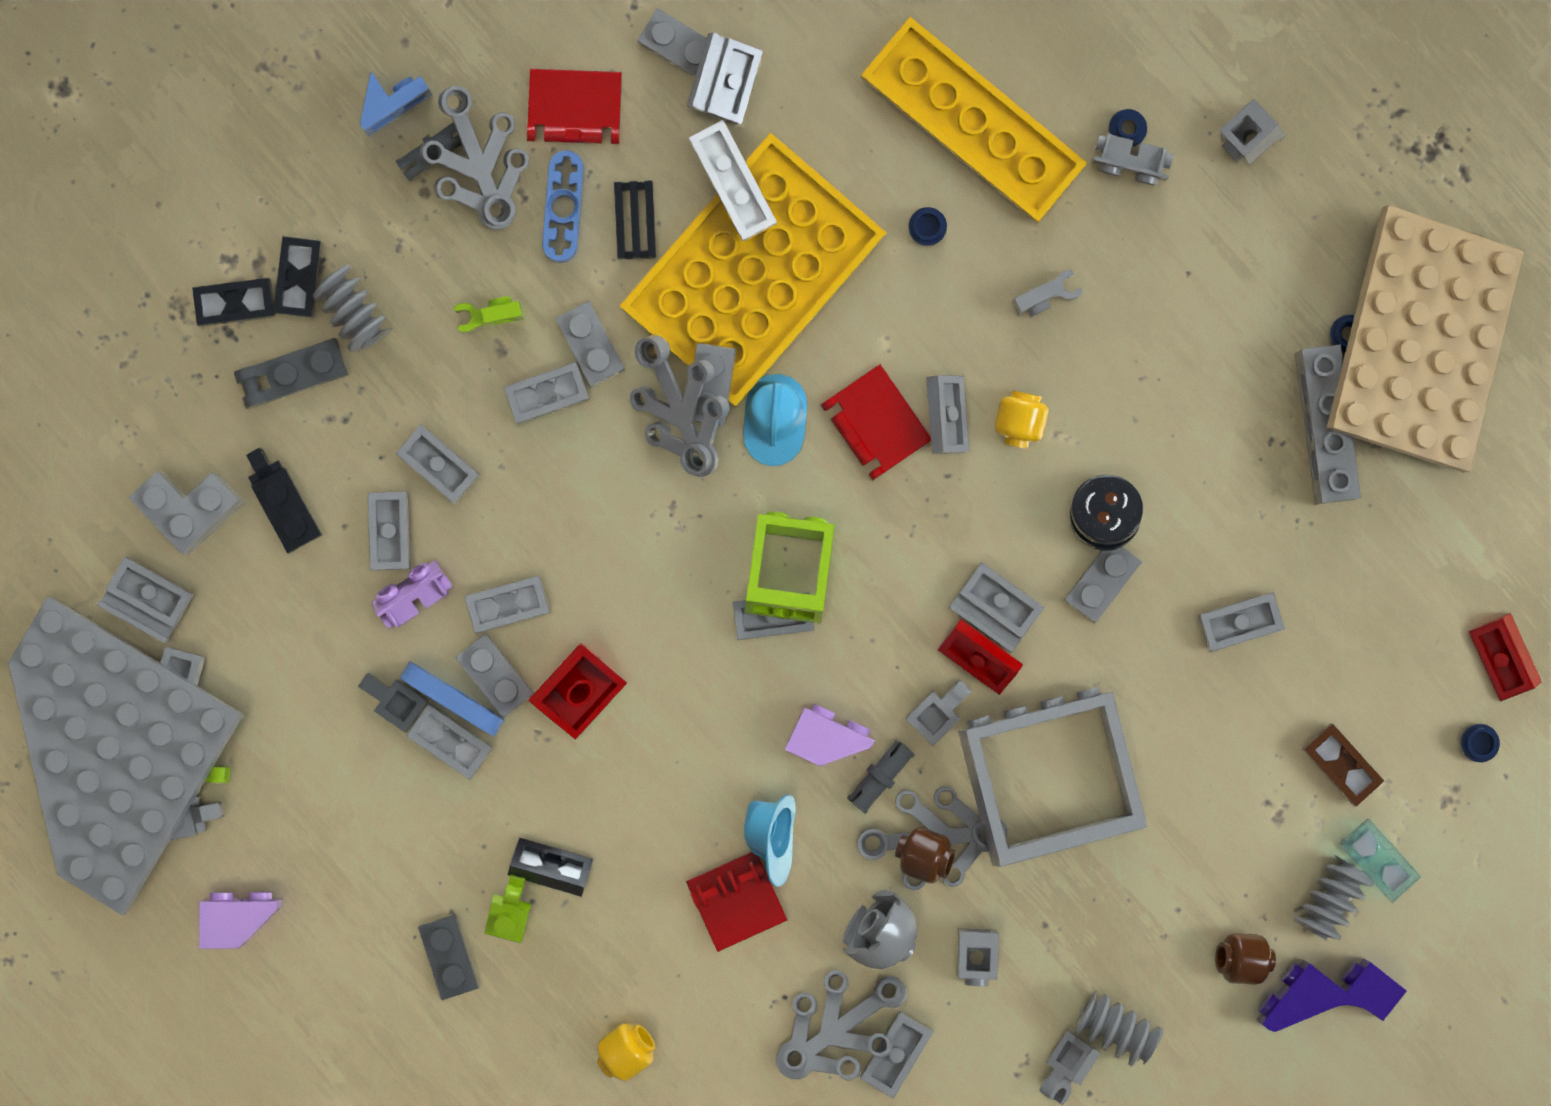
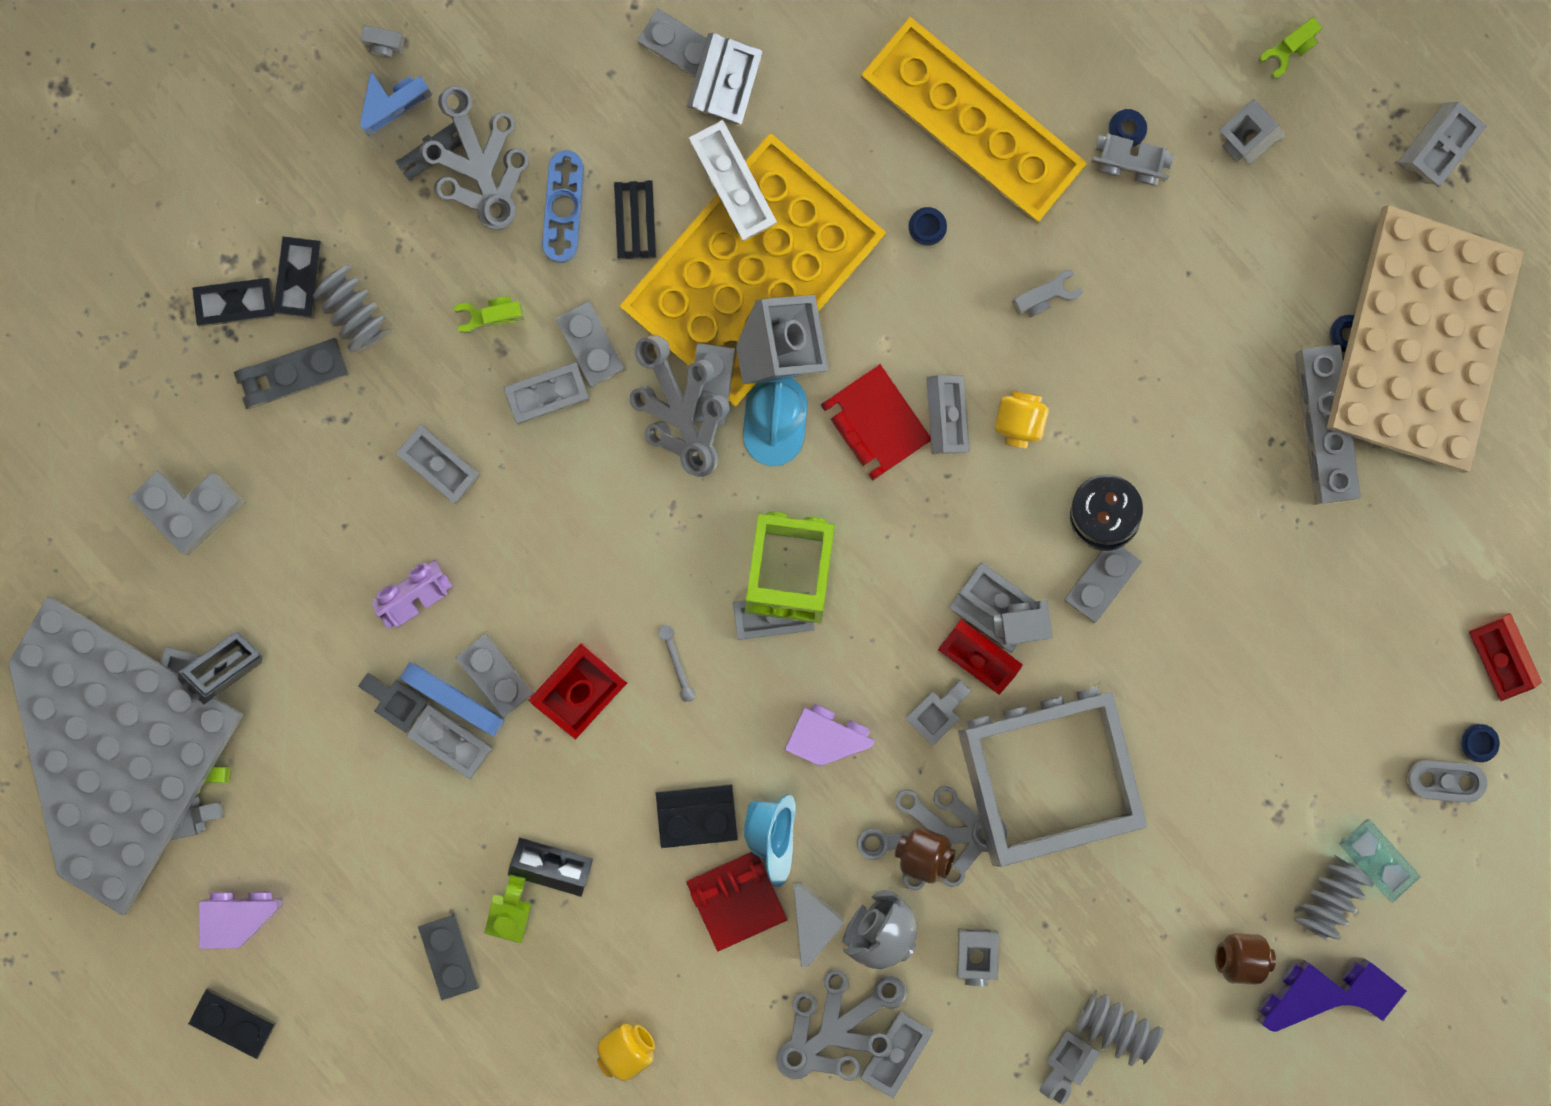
light grey plate [97,557,194,643] -> none
black hinge [246,447,323,554] -> none
light grey plate [368,492,410,570] -> none
light grey piece [465,575,550,633] -> none
red piece [527,69,622,144] -> none
dark grey pin [847,739,915,814] -> none
light grey plate [1198,592,1285,652] -> none
reddish brown piece [1302,723,1384,807] -> none
none -> black tile [178,631,263,705]
none -> black piece [188,988,276,1059]
none -> light grey plate [361,25,406,58]
none -> black plate [655,784,738,848]
none -> light grey hinge [658,625,695,702]
none -> light grey slope [736,295,829,384]
none -> light grey slope [794,882,845,967]
none -> light grey brick [993,600,1053,645]
none -> lime plate [1258,16,1323,80]
none -> light grey hinge [1397,102,1487,187]
none -> light grey plate [1407,760,1487,803]

